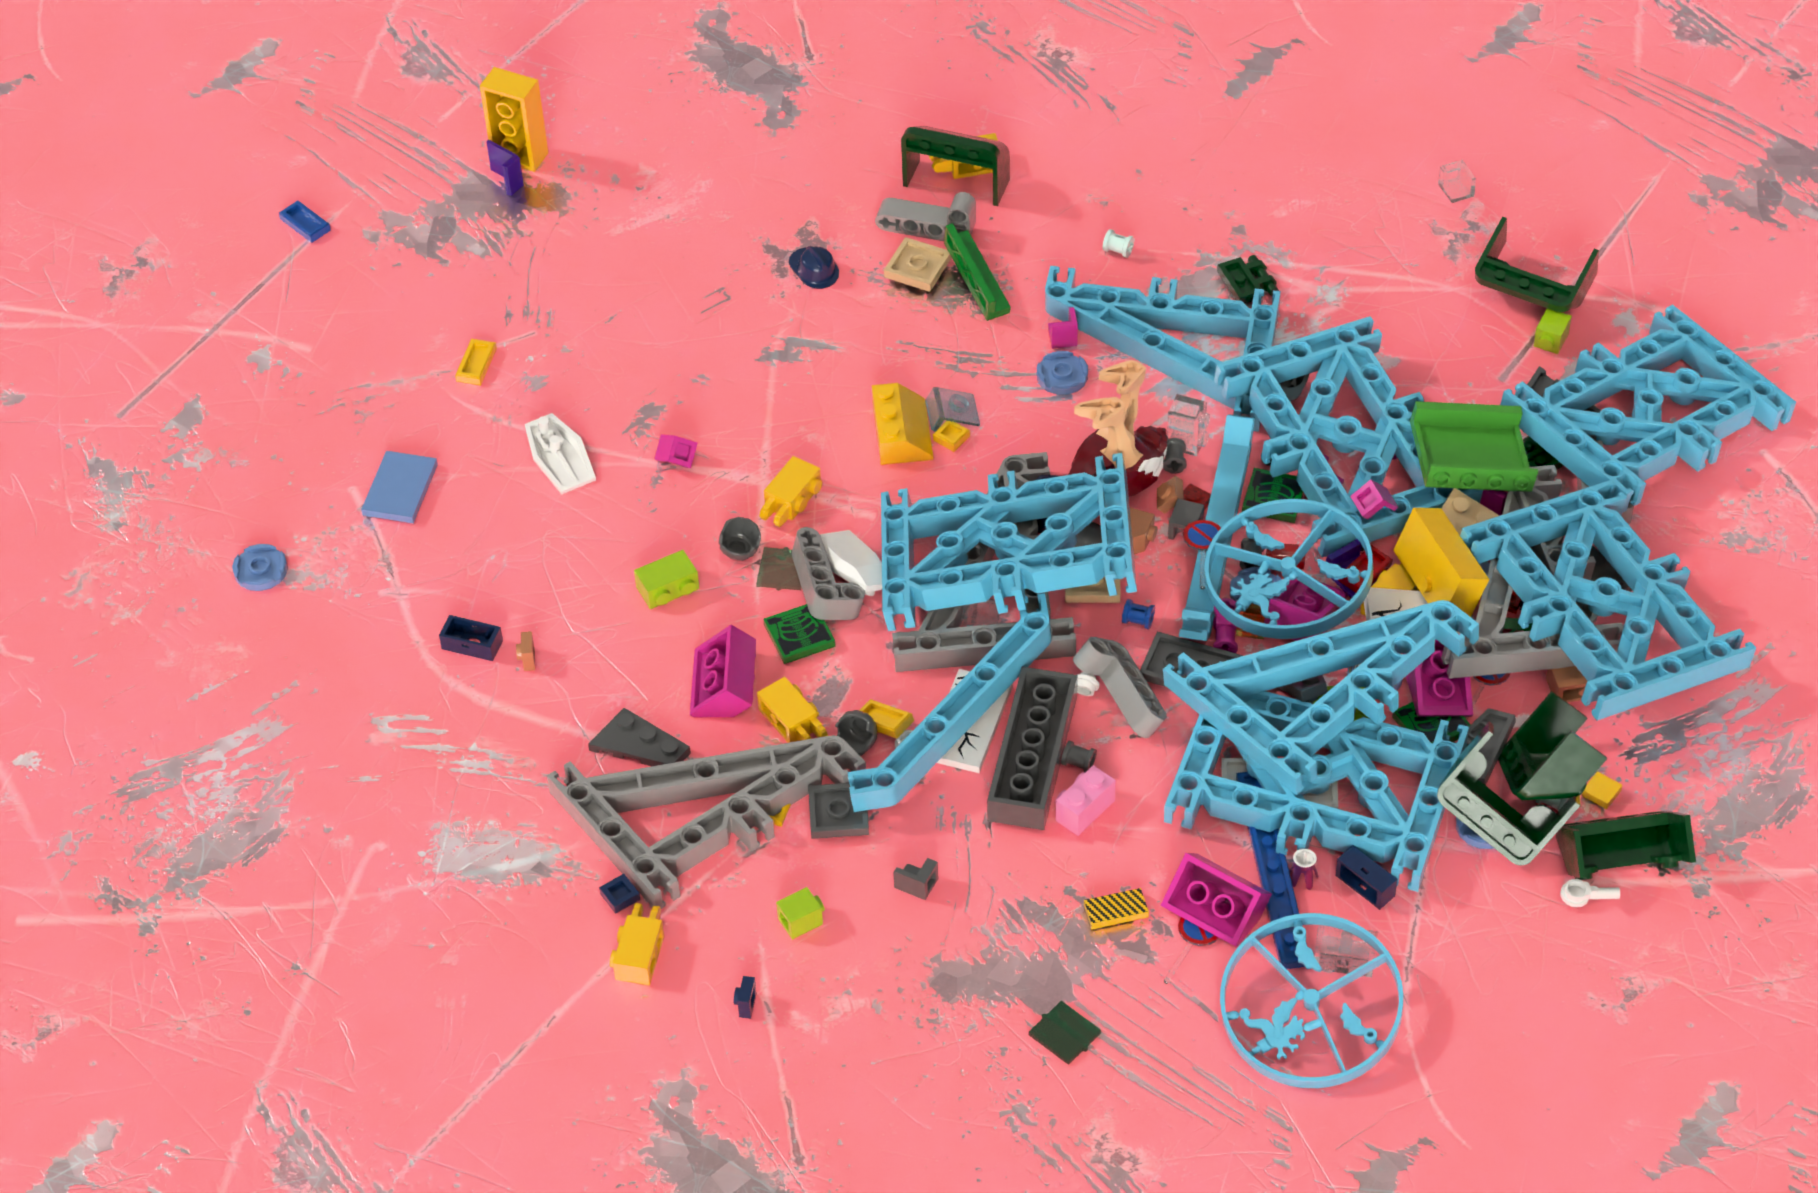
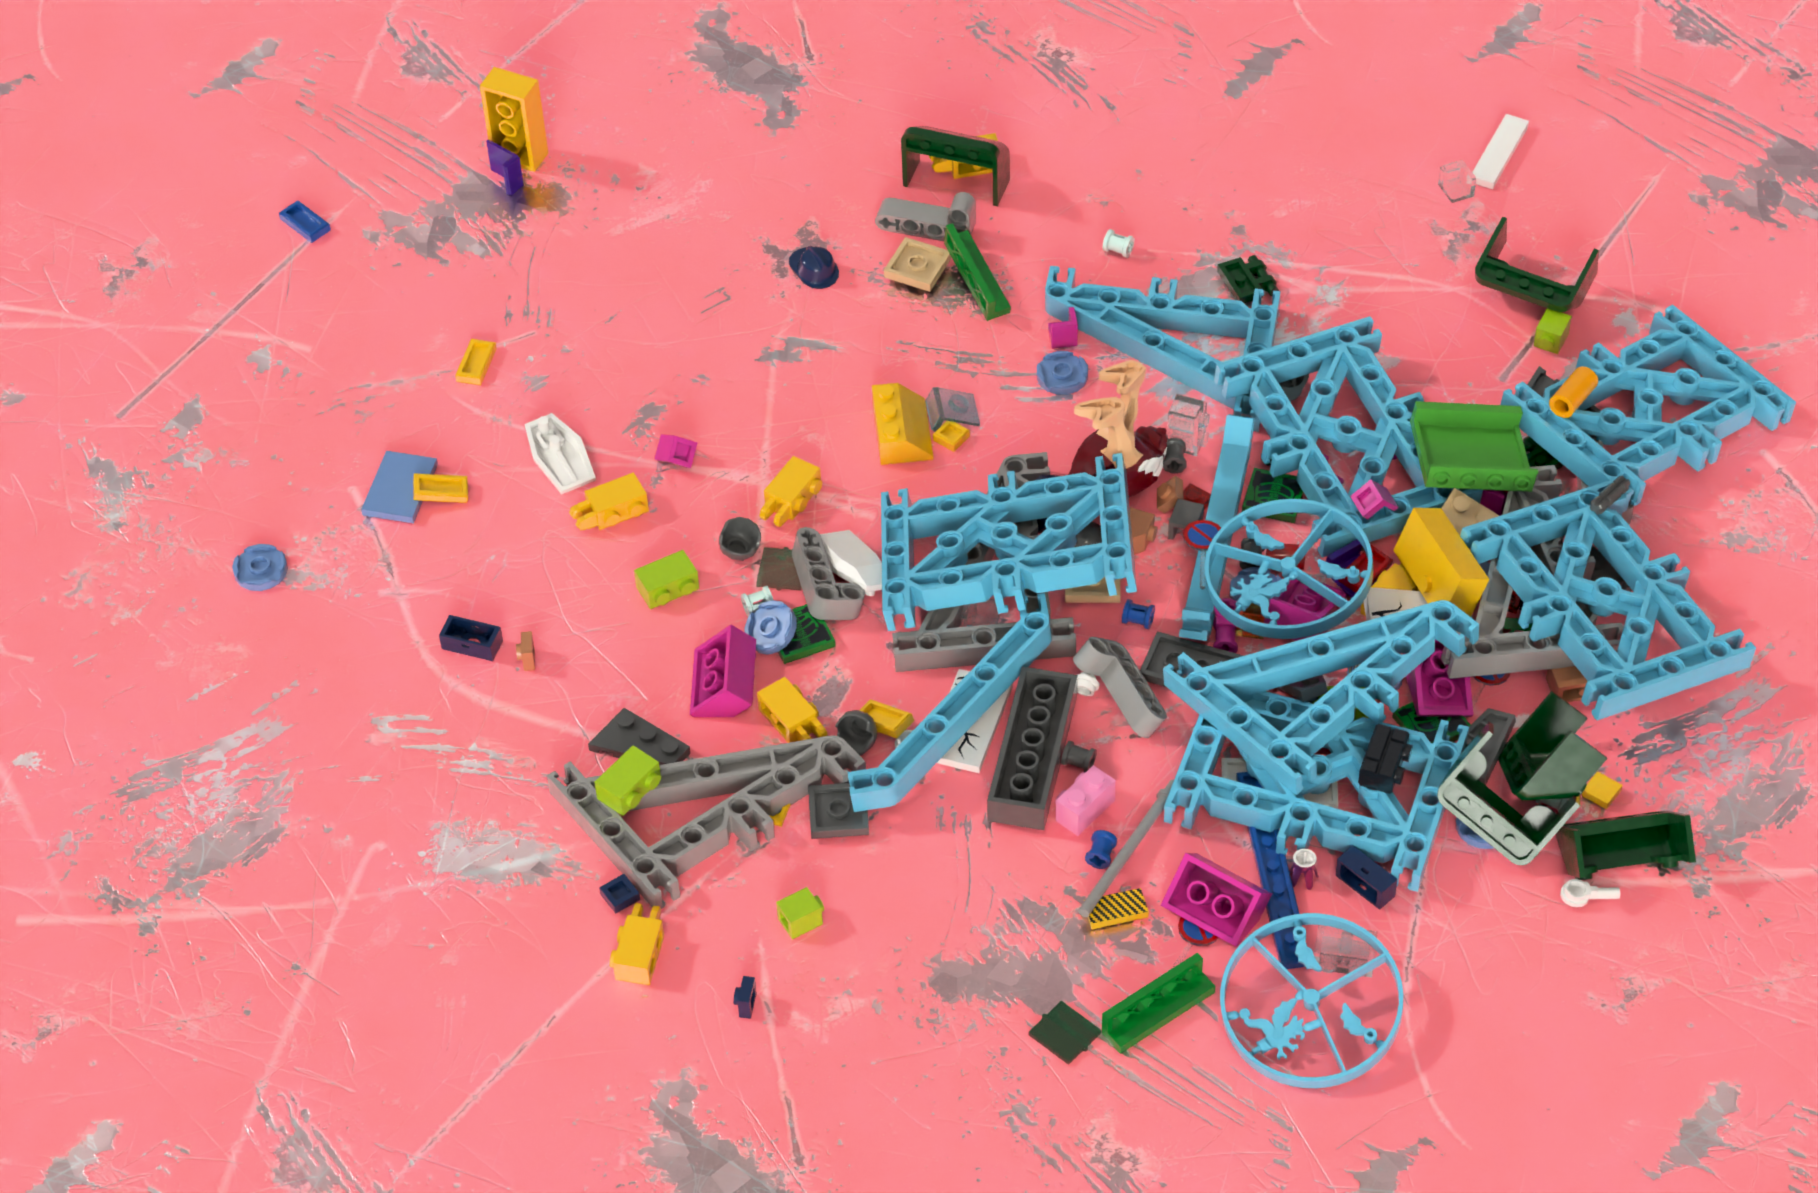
panel [893,858,939,900] -> none
none -> yellow tile [413,473,468,503]
none -> yellow hinge [569,472,649,531]
none -> lime brick [594,745,661,816]
none -> light aqua bush [740,586,773,617]
none -> medium blue tile [744,600,797,655]
none -> light grey bar [1078,779,1174,917]
none -> blue bush [1085,830,1117,869]
none -> green fence [1102,952,1216,1054]
none -> black brick [1358,724,1413,794]
none -> white tile [1469,114,1529,190]
none -> light orange brick [1549,366,1598,418]
none -> dark grey axle [1590,476,1630,514]

